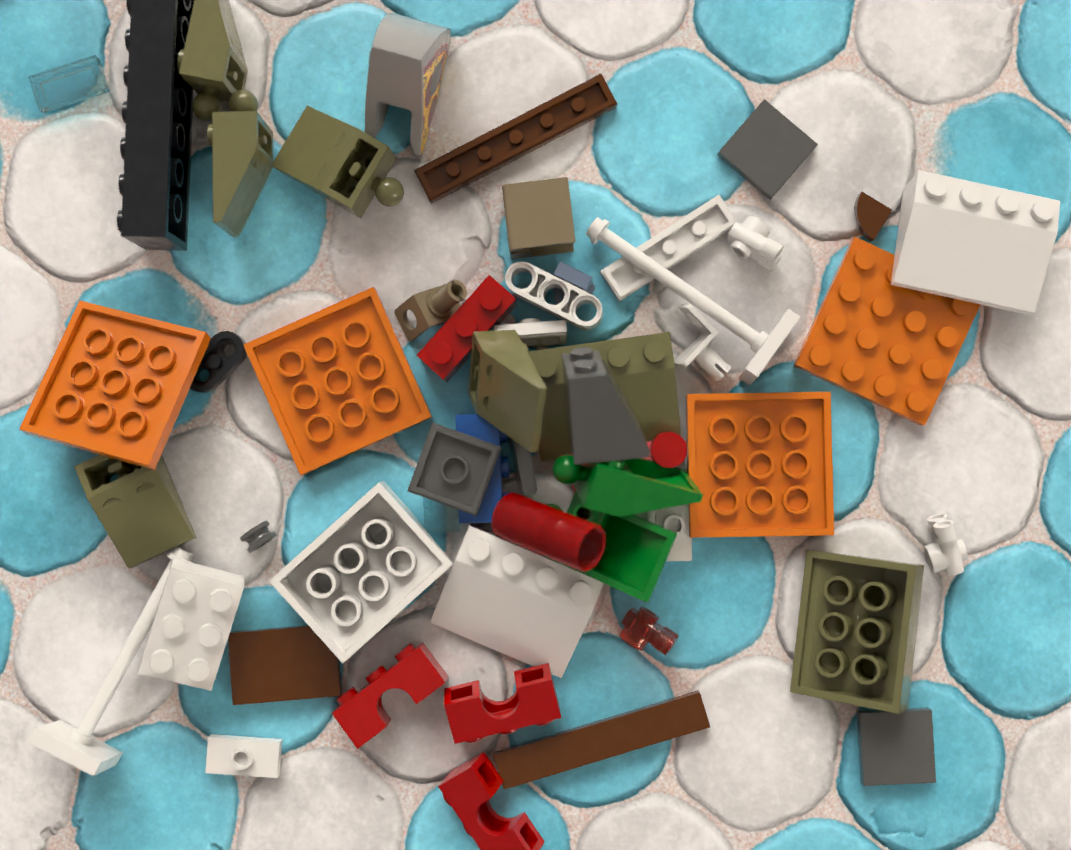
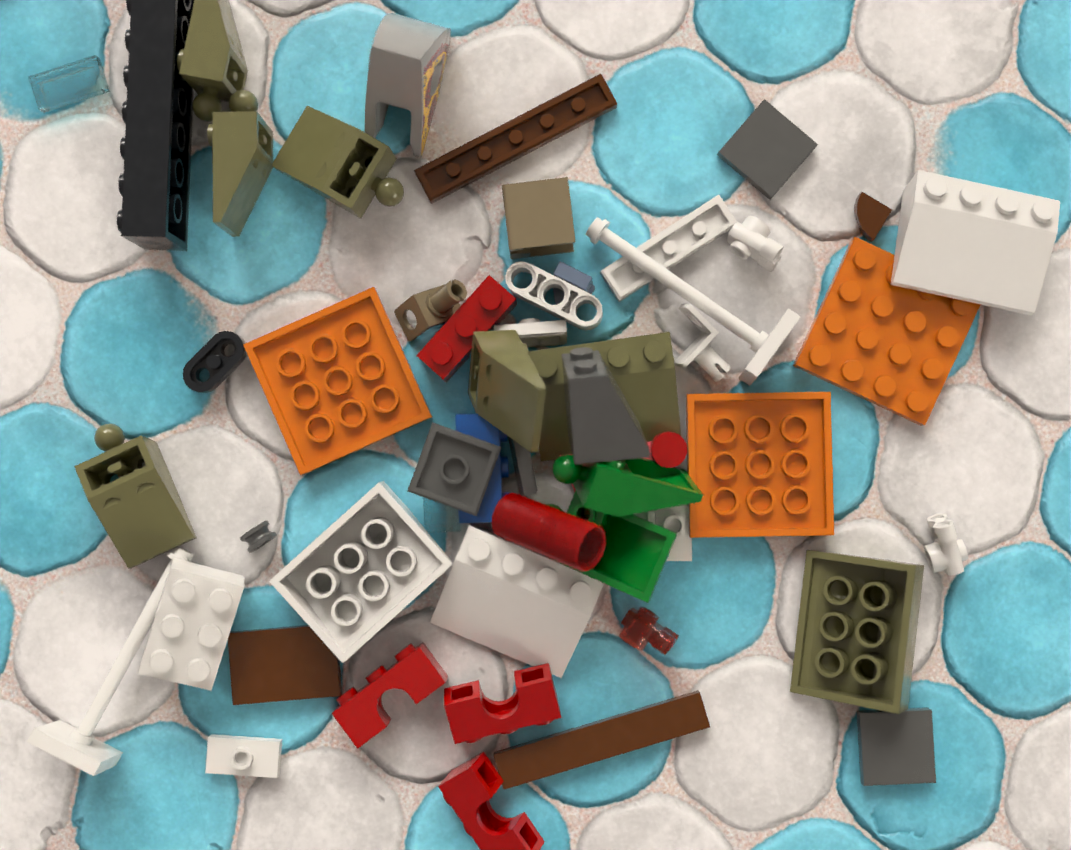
orange plate [19,300,211,470] -> none

